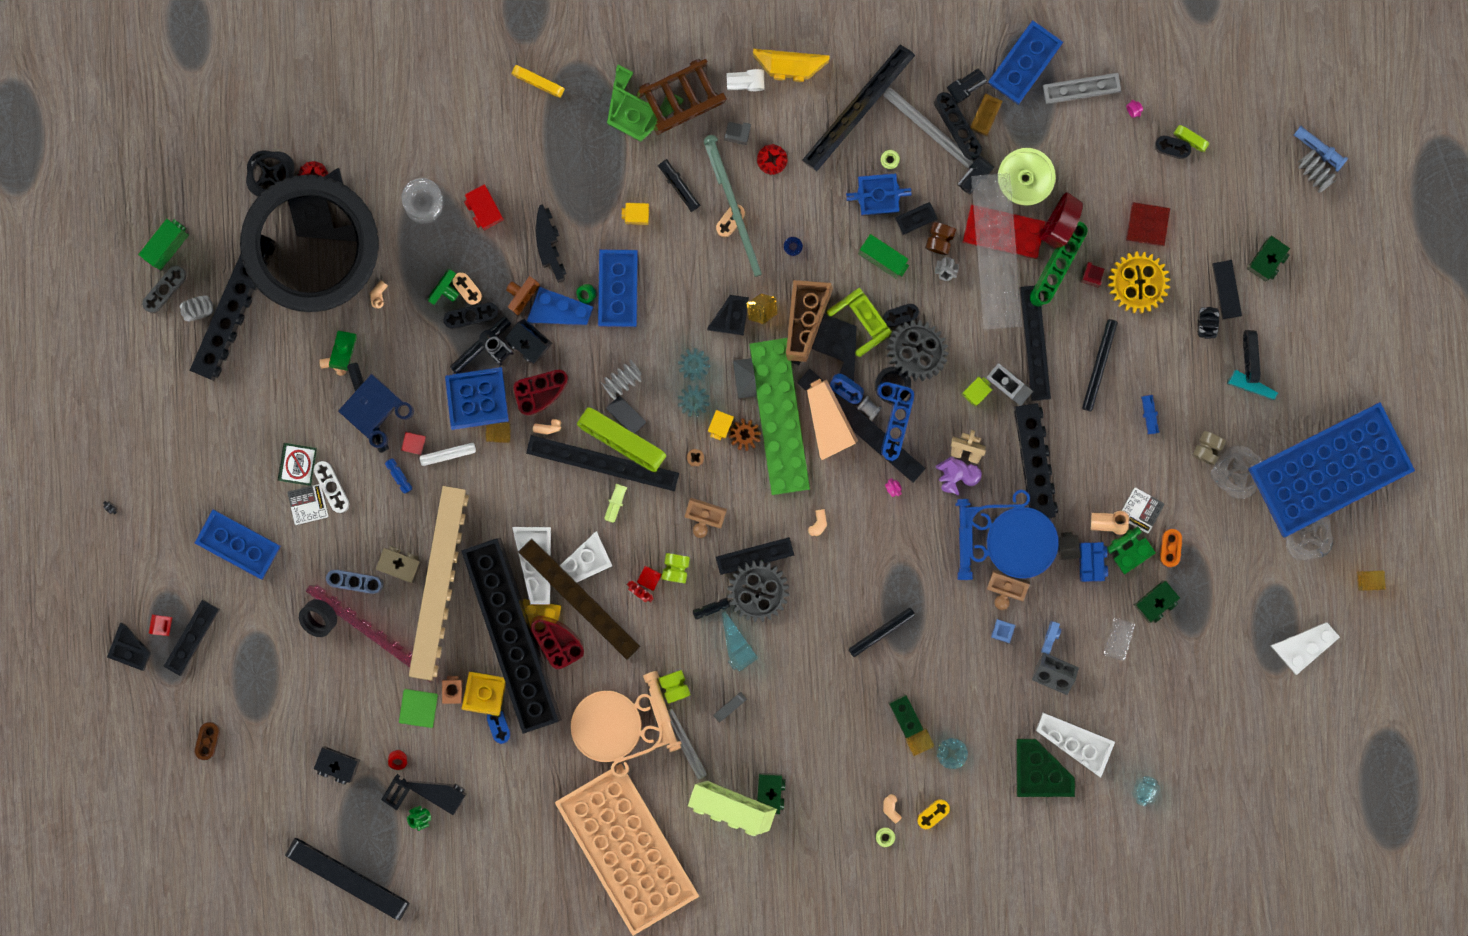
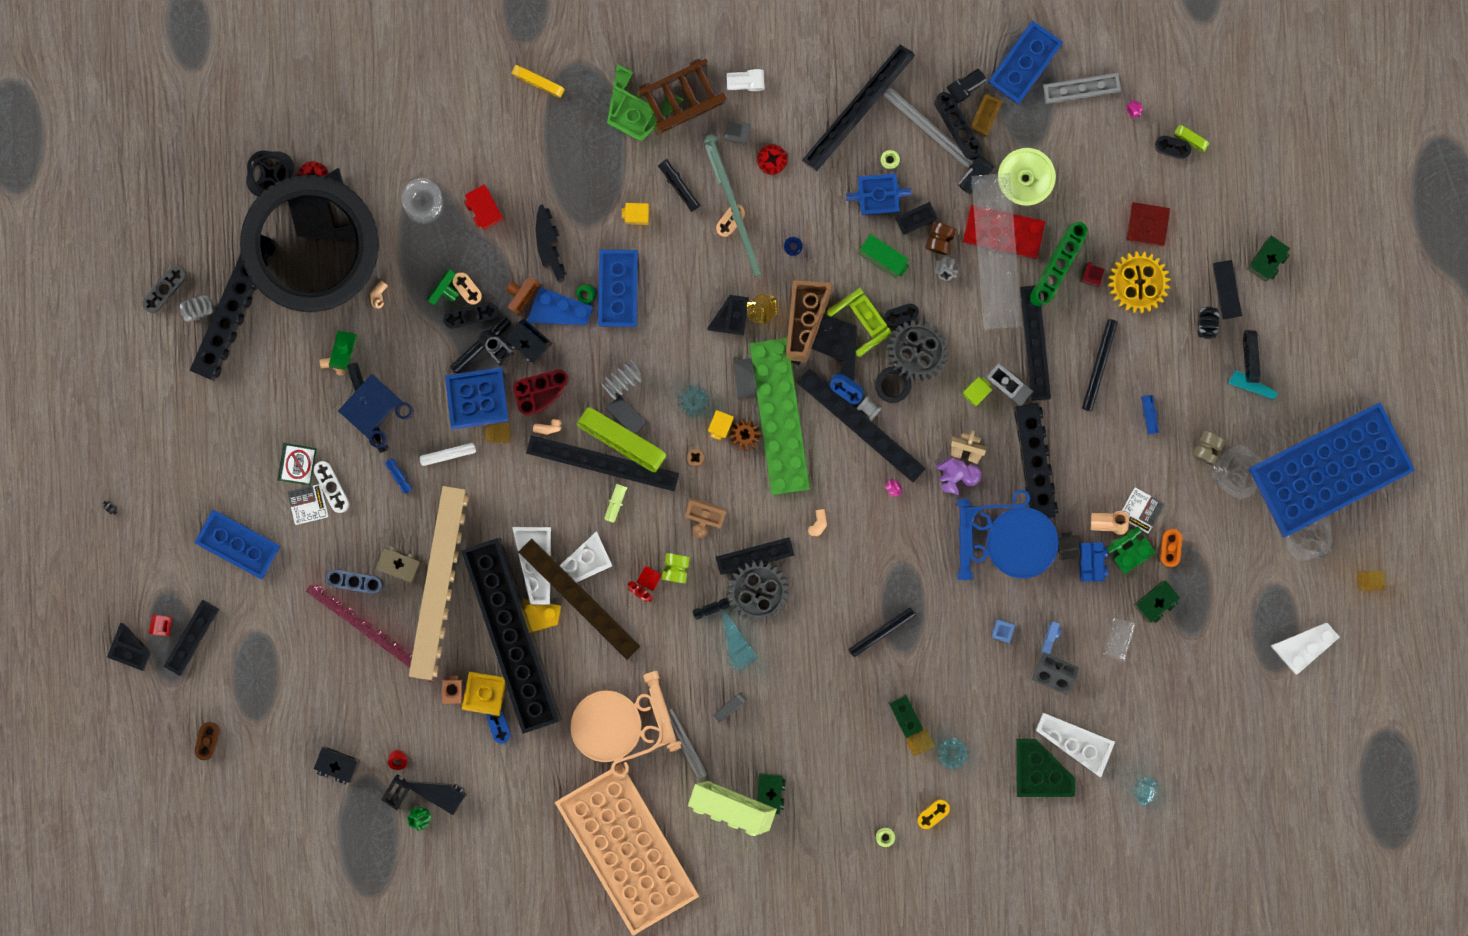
green brick [138,218,189,270] -> none
black beam [285,838,410,921] -> none
black tyre [298,599,337,637] -> none
bright green sticker [399,689,438,728] -> none
red slope [401,432,426,455] -> none
dark red beam [531,615,584,669] -> none
lime wheel [659,670,691,703] -> none
clear light blue gear [678,348,710,381] -> none
yellow wedge [753,48,830,82] -> none
light nougat slope [807,379,858,460] -> none
blue beam [877,382,914,461] -> none
light nougat arm [883,794,902,824] -> none
medium nougat plate [987,570,1030,610] -> none
dark red beam [1039,192,1083,249] -> none
medium blue pin [1294,126,1348,172] -> none
light grey piece [1297,150,1336,193] -> none

